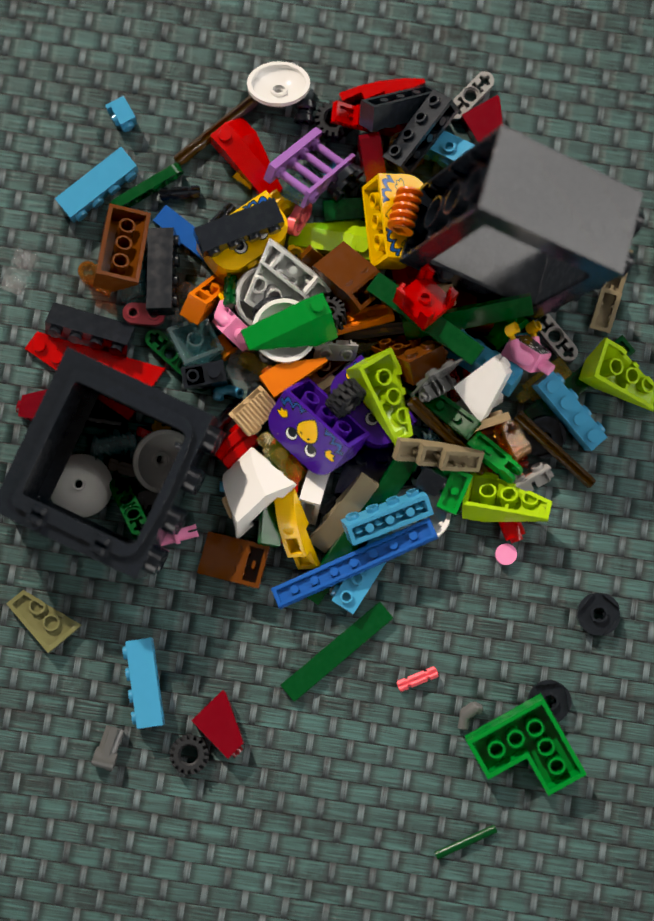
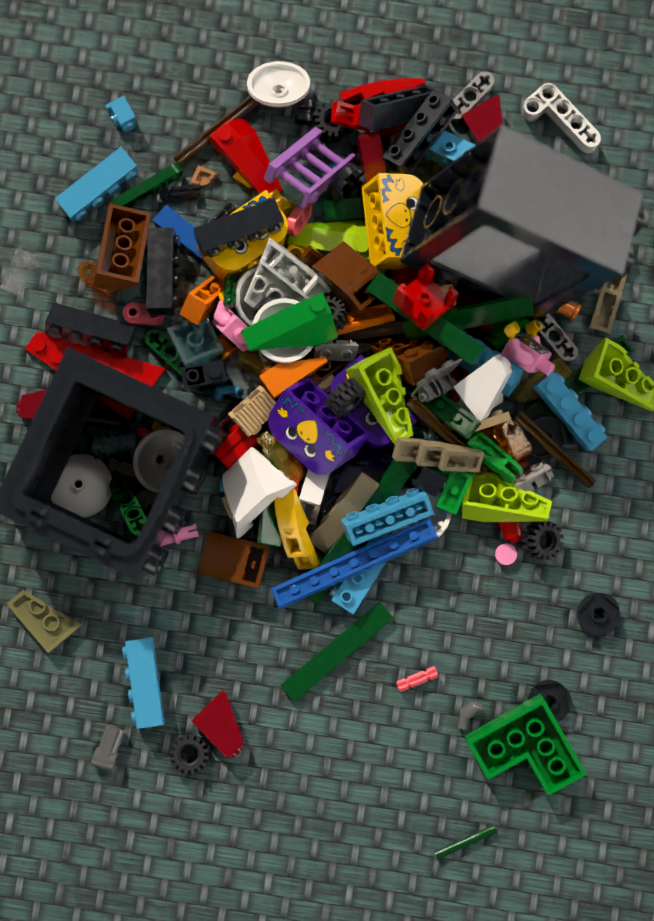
orange piece [387,186,423,236] -> none
none -> medium nougat tile [190,165,218,187]
none -> white beam [521,83,601,153]
none -> black tyre [522,521,564,560]
none -> orange bush [556,302,581,322]

